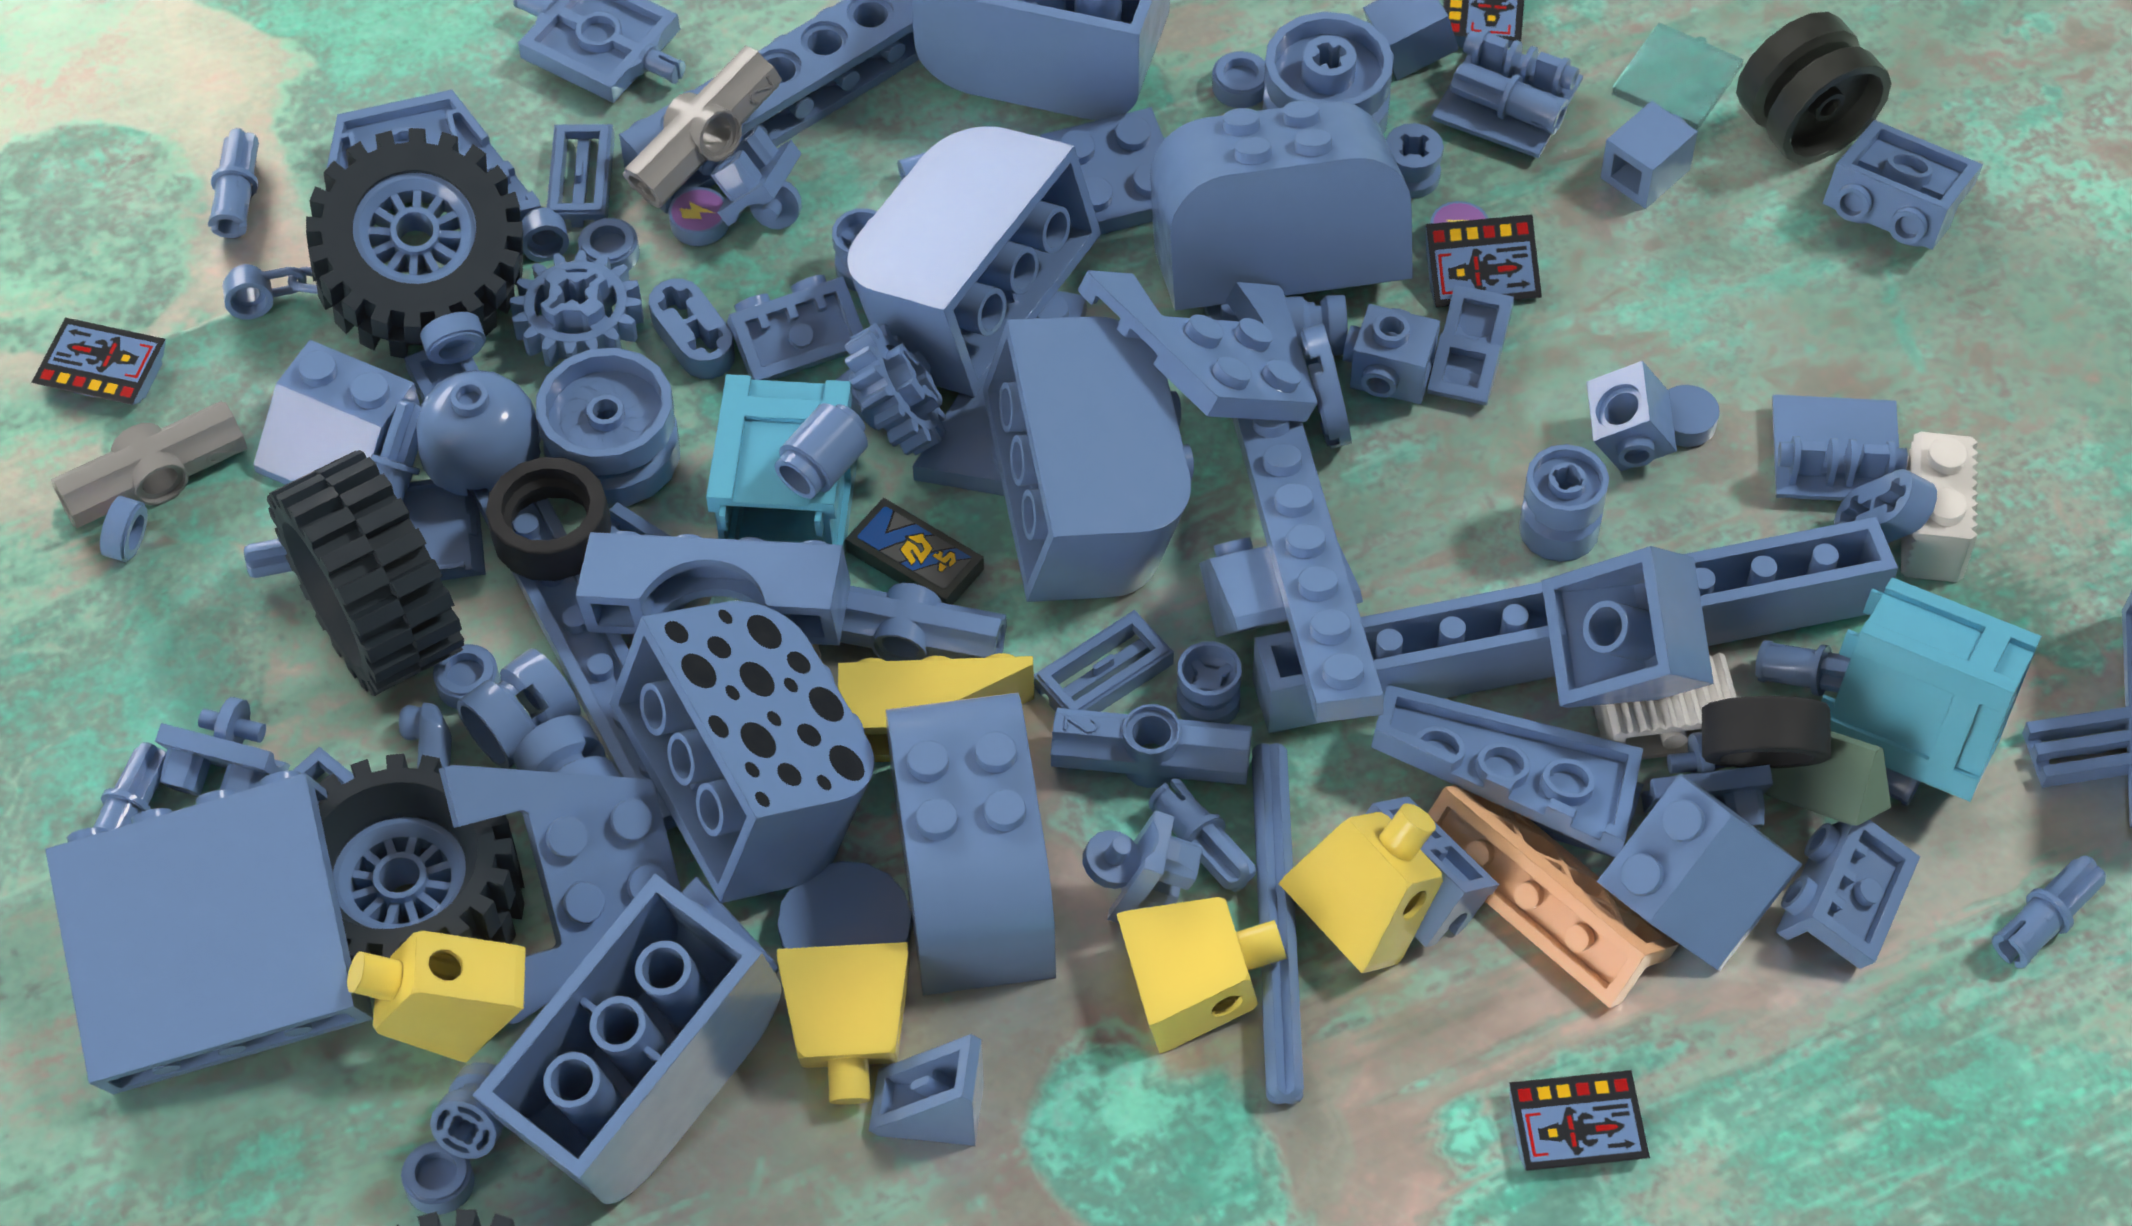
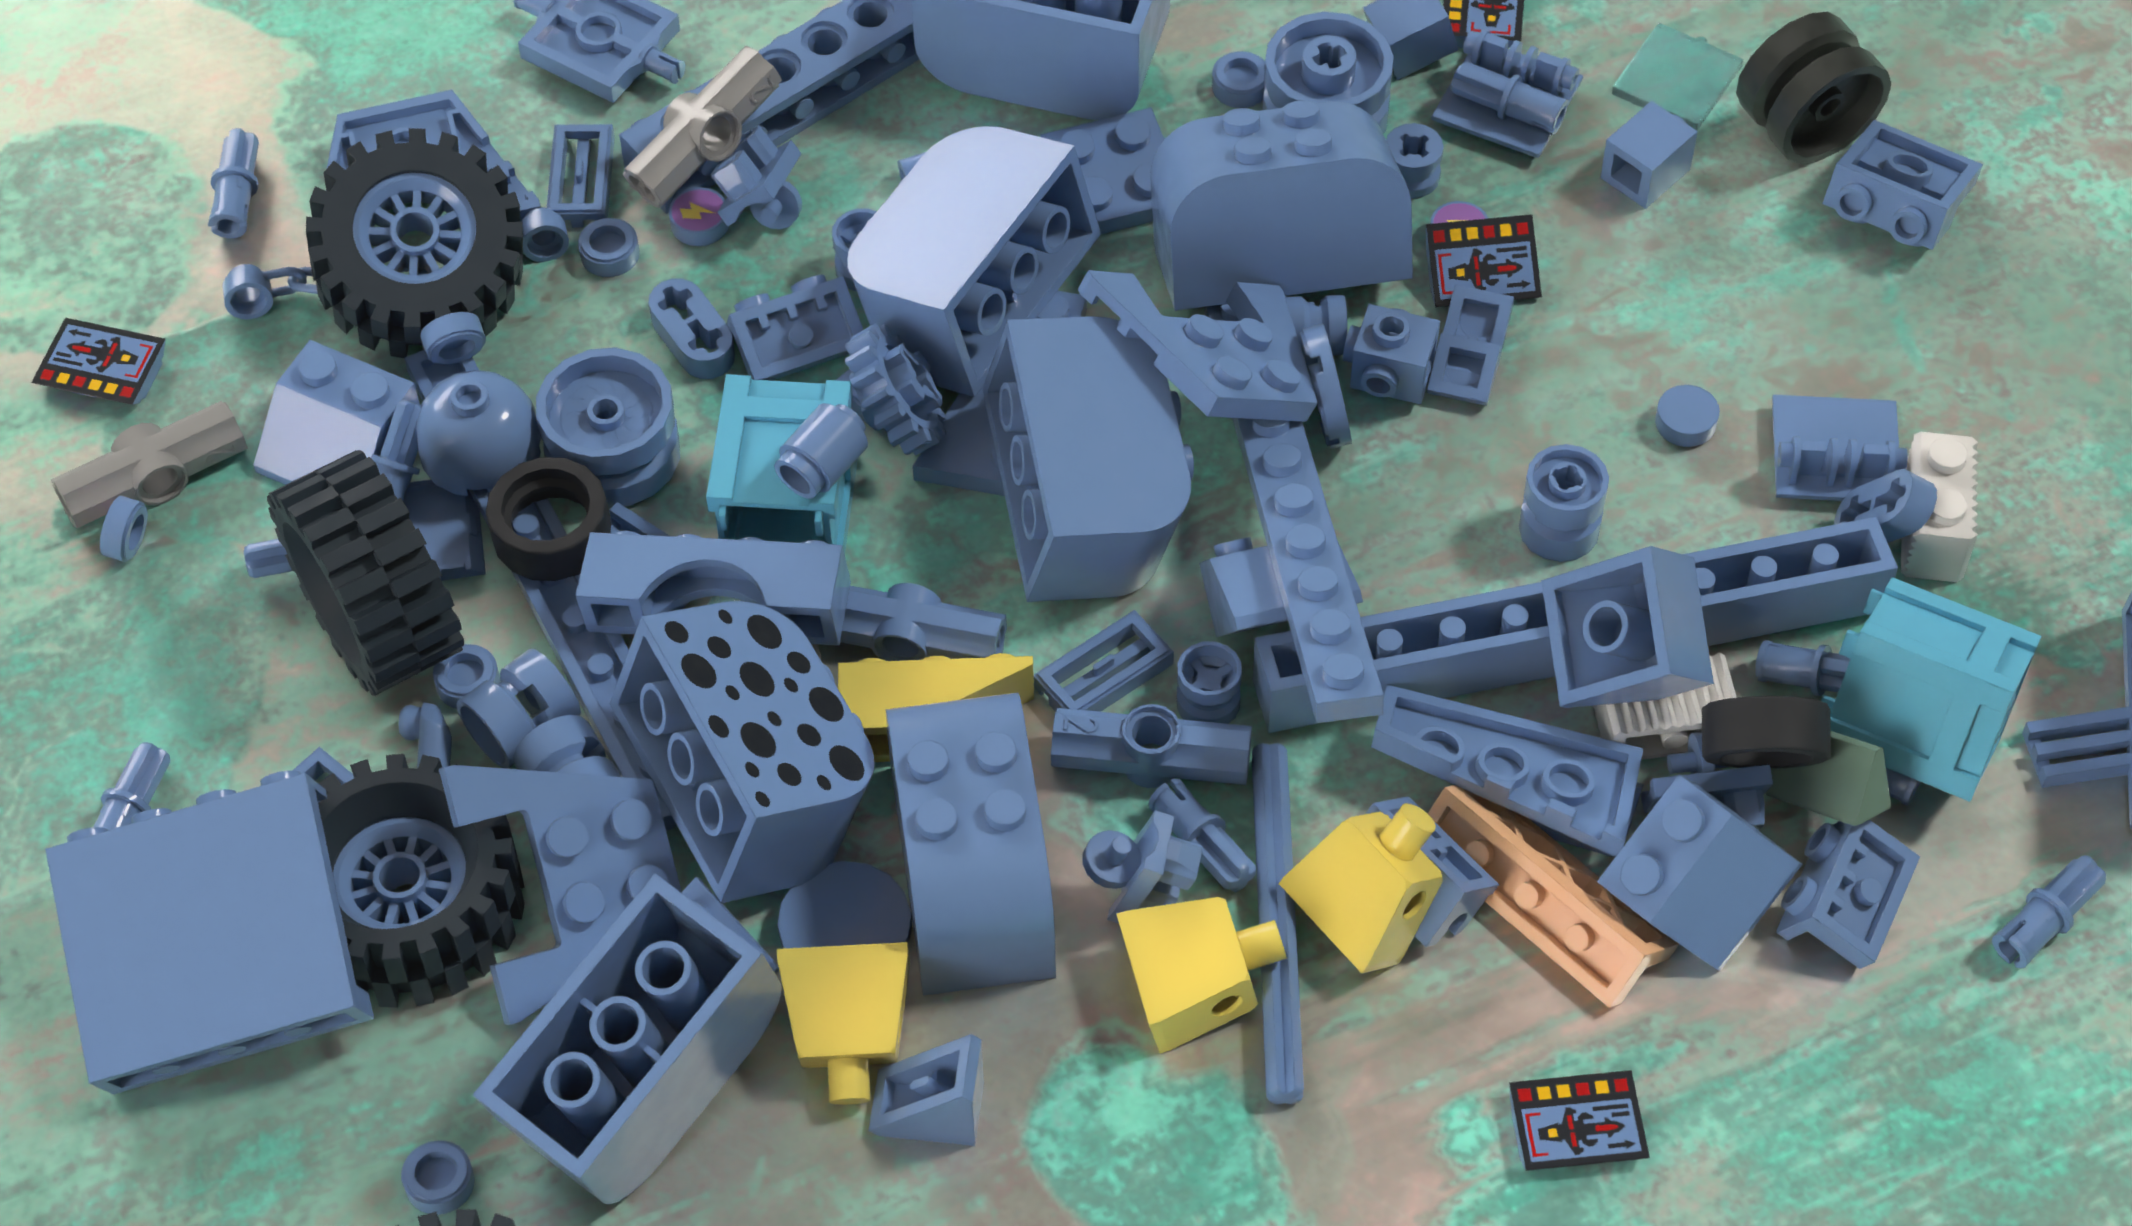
medium blue hips [155,697,290,796] -> none
light yellow torso [347,931,526,1062] -> none
medium blue wheel [430,1062,504,1159] -> none
medium blue gear [510,250,644,367] -> none
tile [845,497,984,605] -> none
medium blue brick [1587,360,1677,471] -> none

